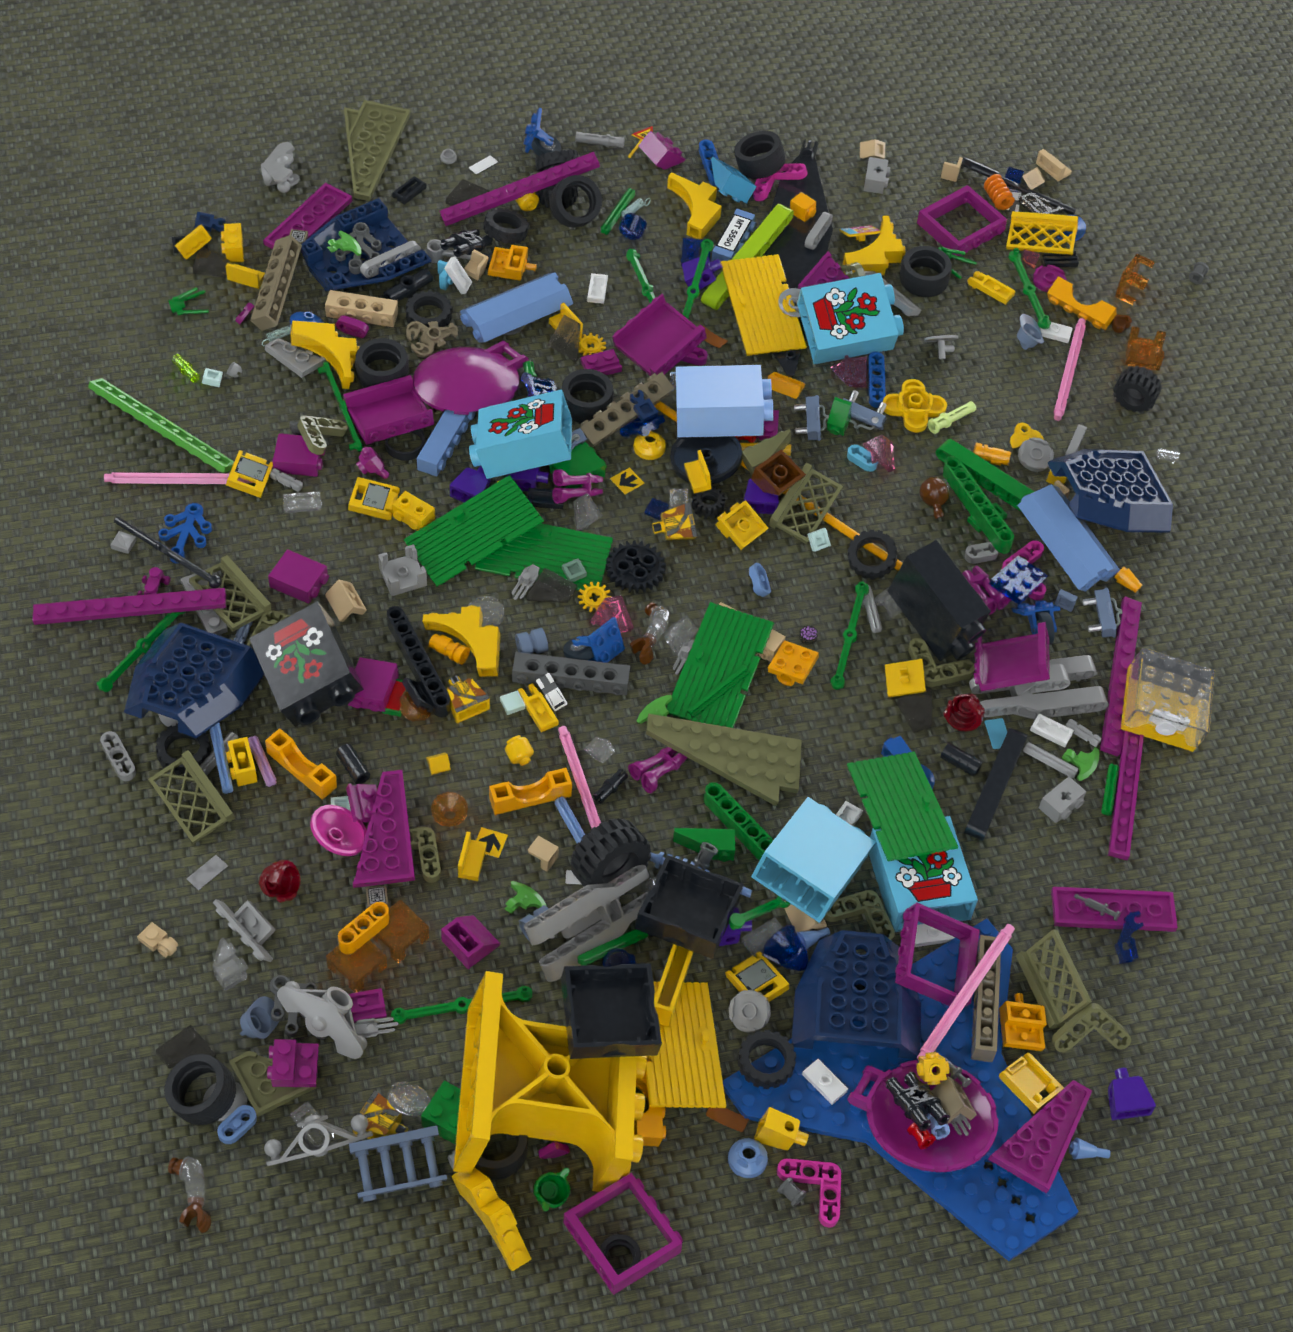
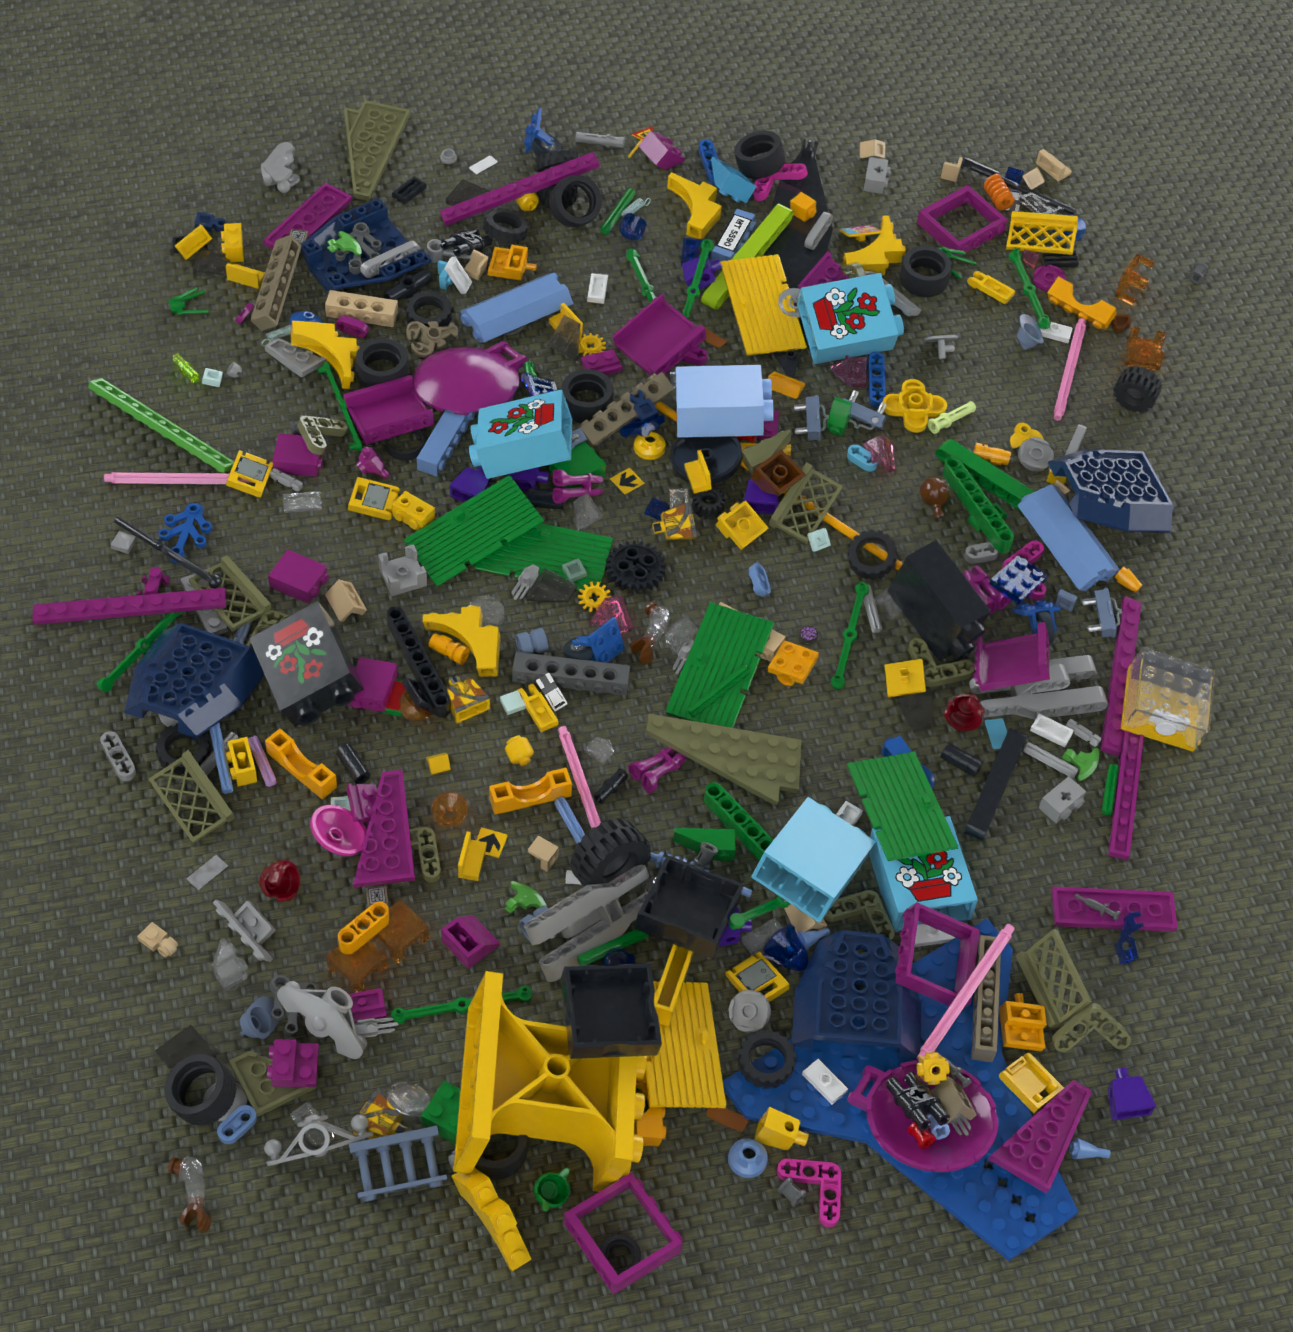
magenta tile [538,1141,570,1159] -> none
bright green piece [637,695,672,724] -> none
clear pin [1156,448,1180,464] -> none

